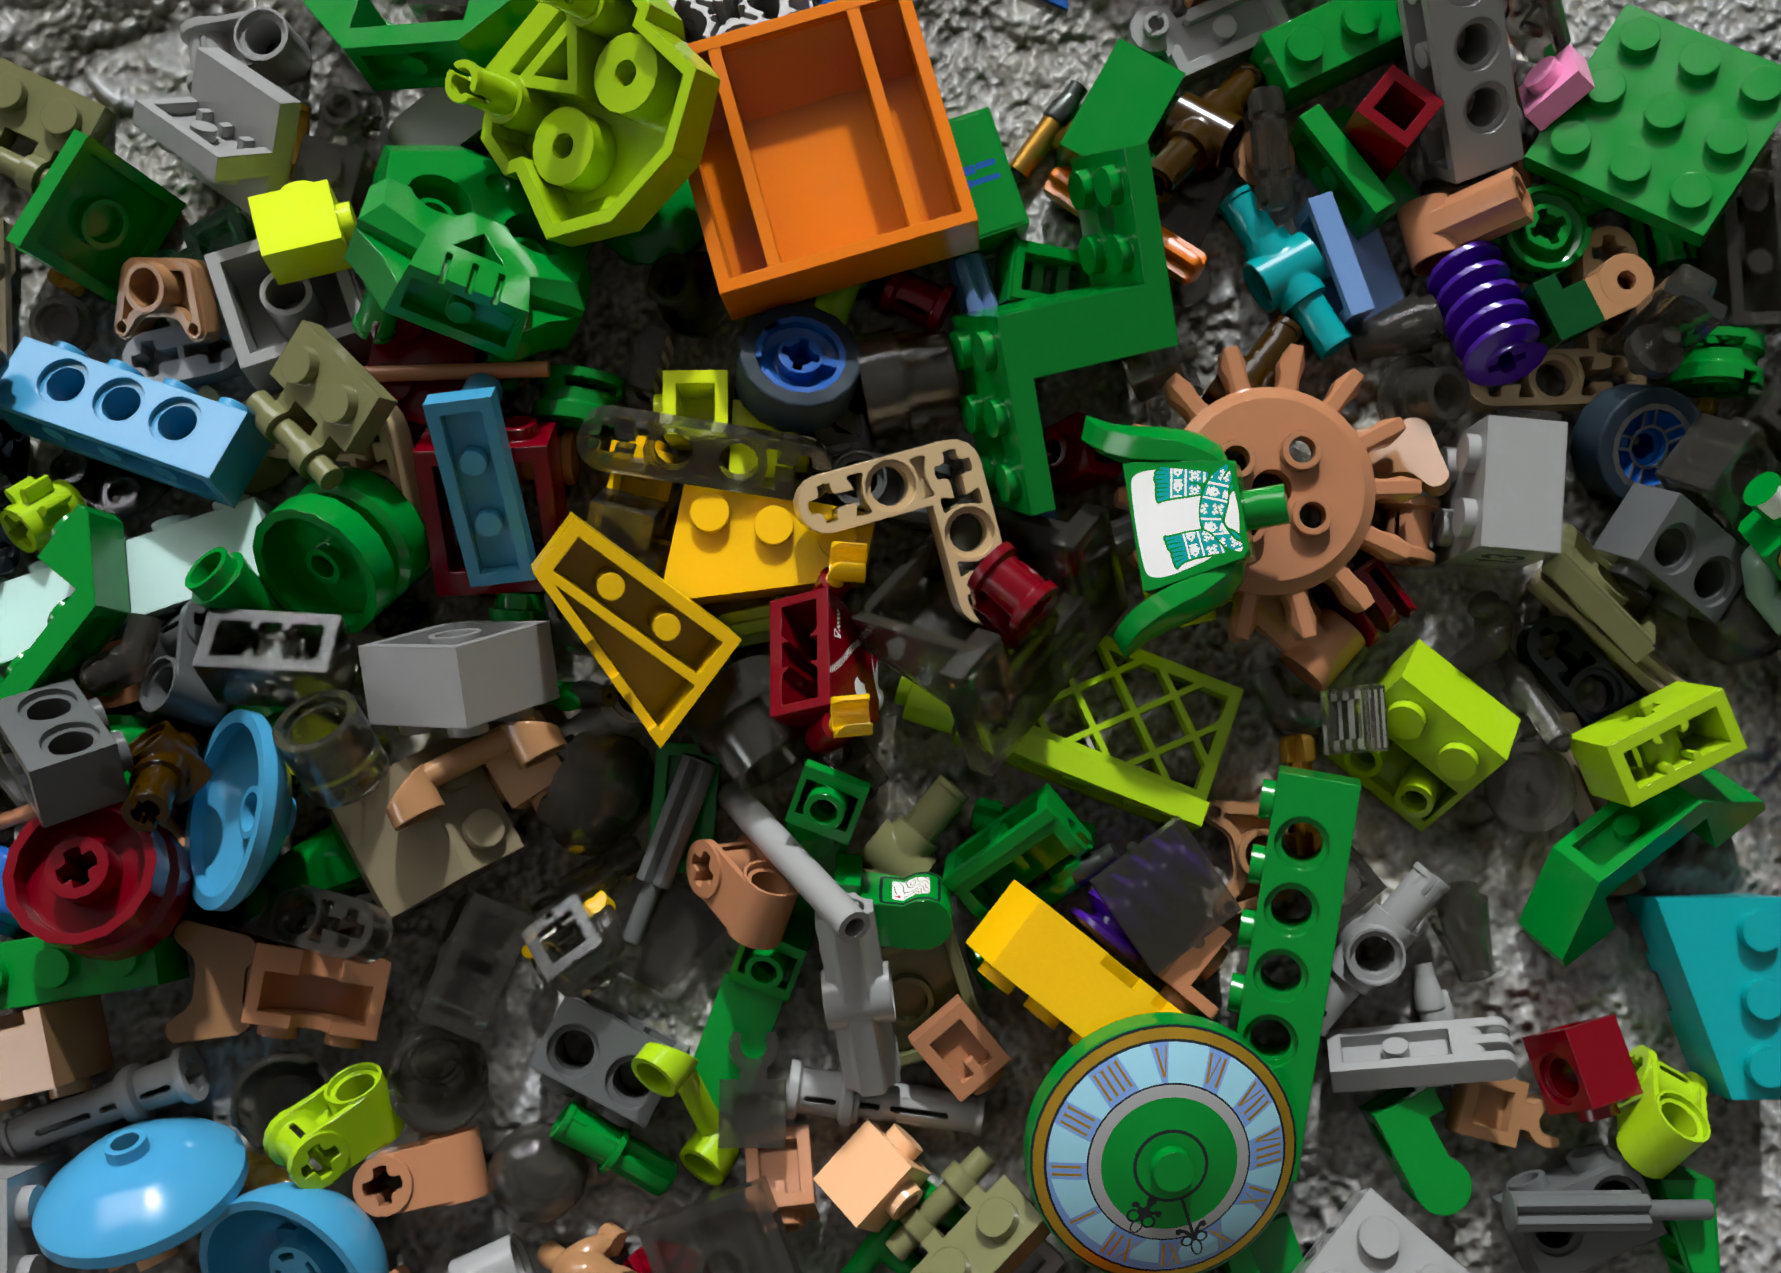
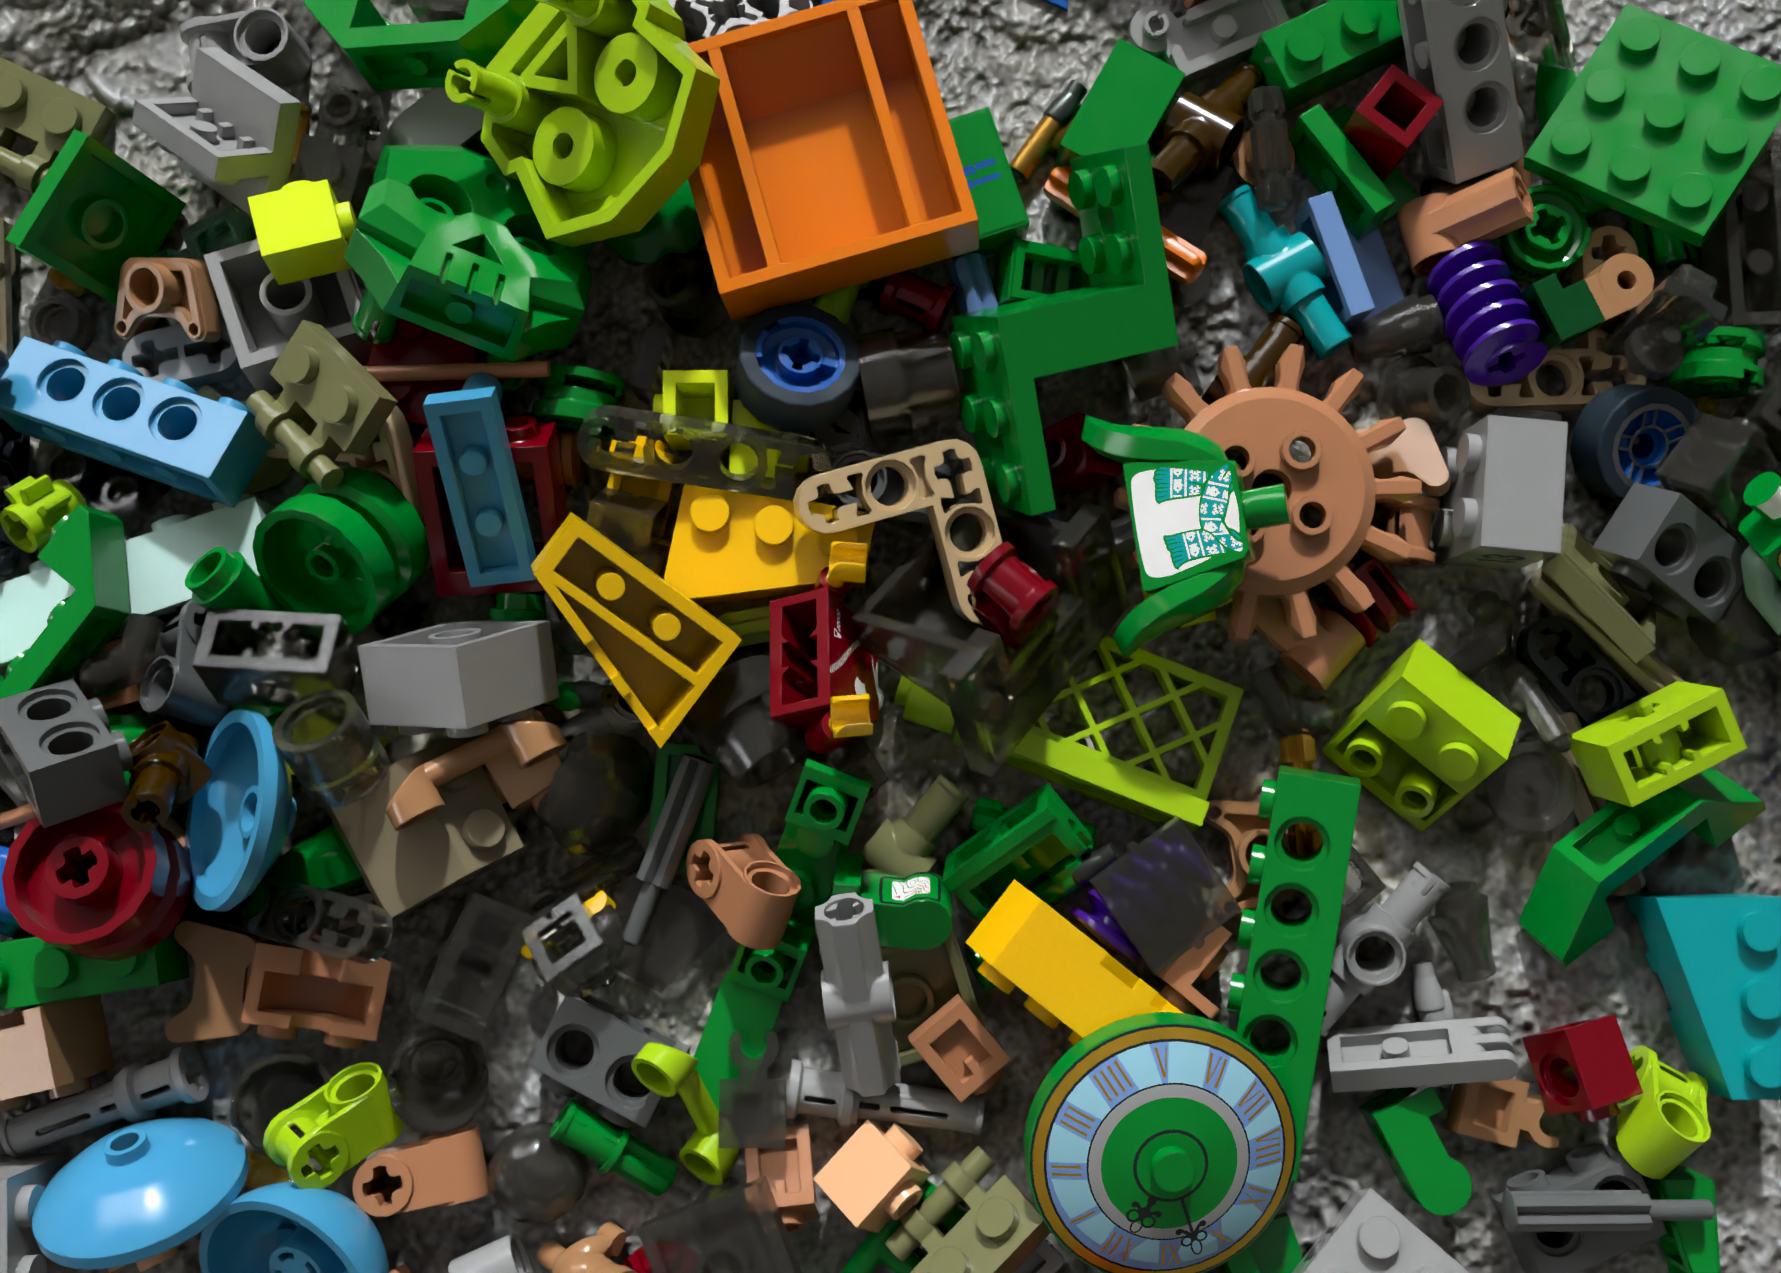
light grey piece [717,781,870,943] -> none
clear smoke tile [1320,684,1389,755] -> none
bright pink plate [1518,44,1595,132] -> none

